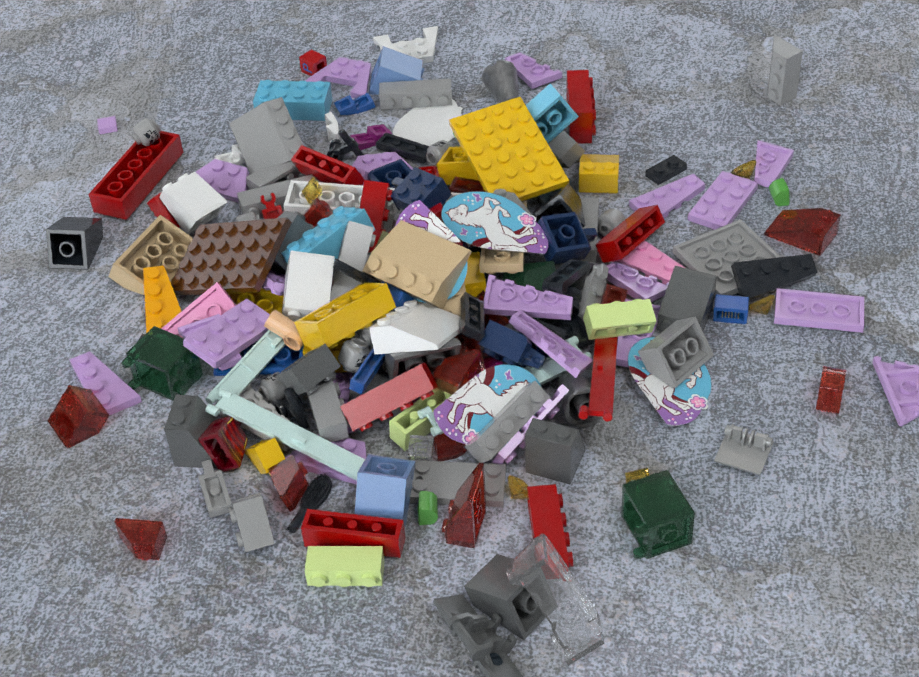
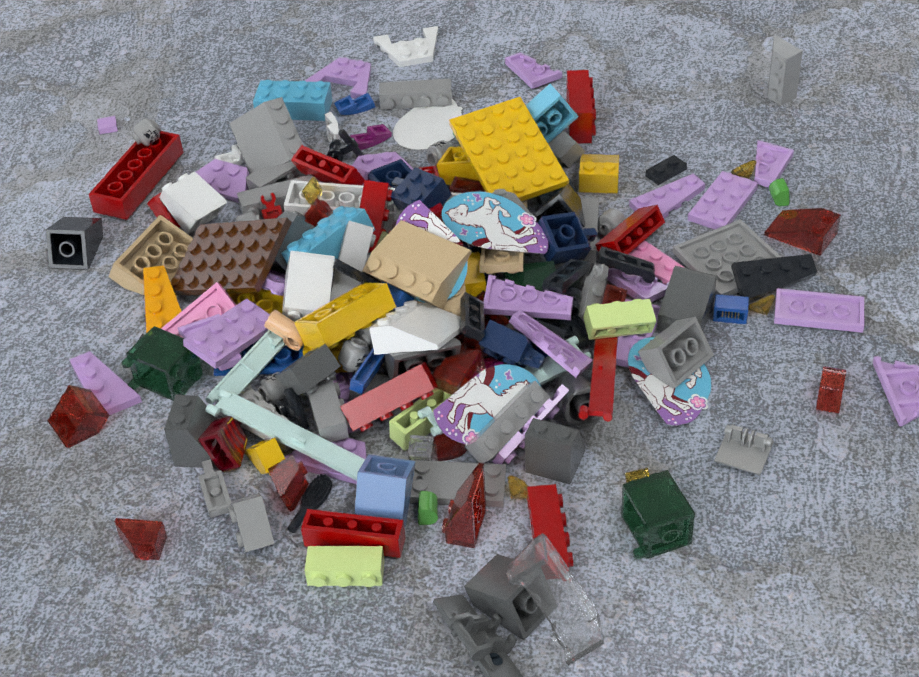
red brick [299,49,327,76] -> none
medium blue slope [368,46,424,95] -> none
black plate [376,133,429,164] -> none
flat silver cone [482,60,518,103] -> none
none -> black plate [598,246,655,283]

